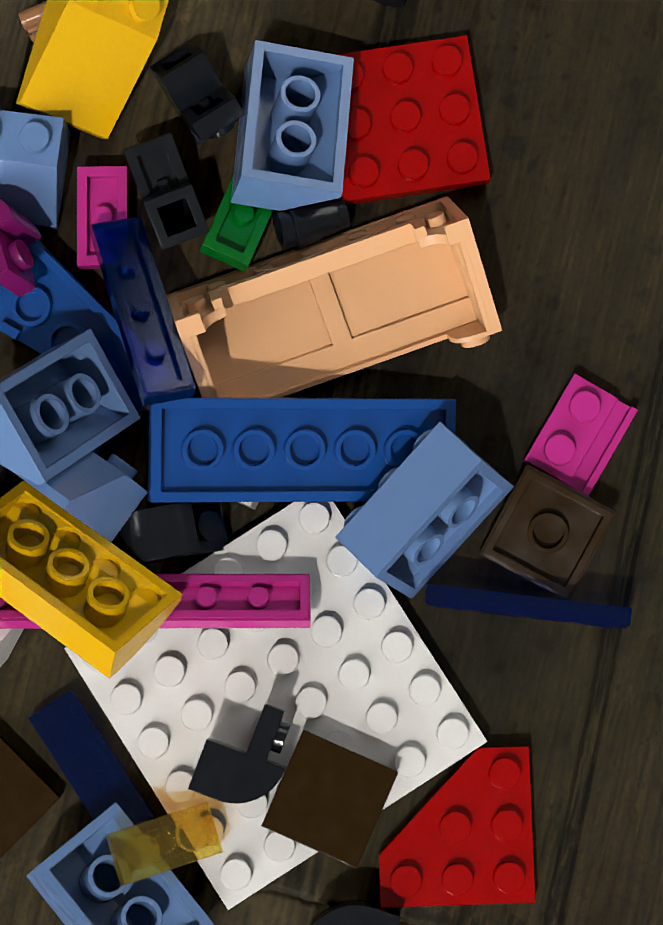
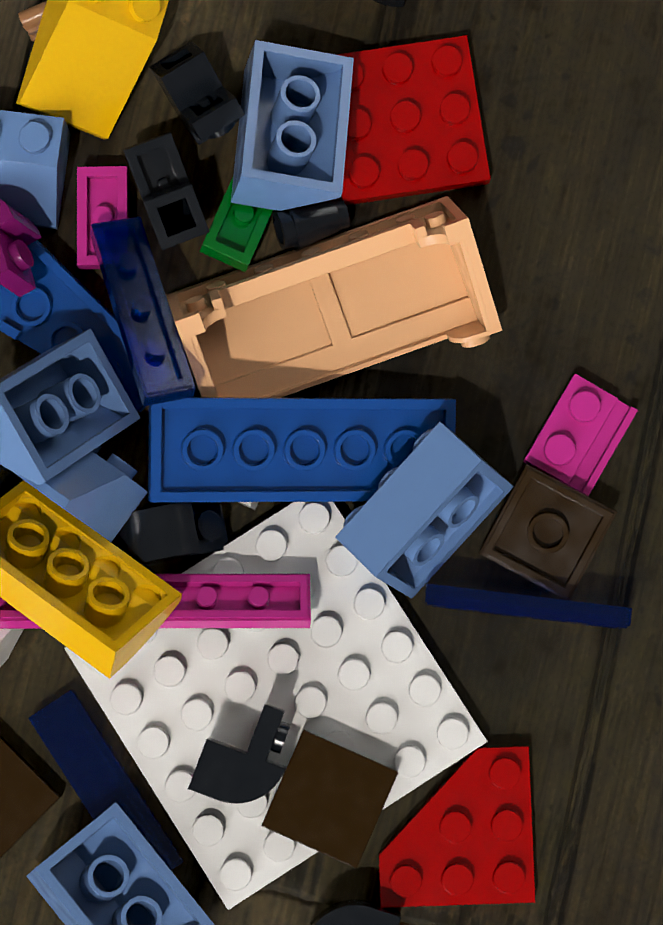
clear yellow plate [106,802,223,885] -> none

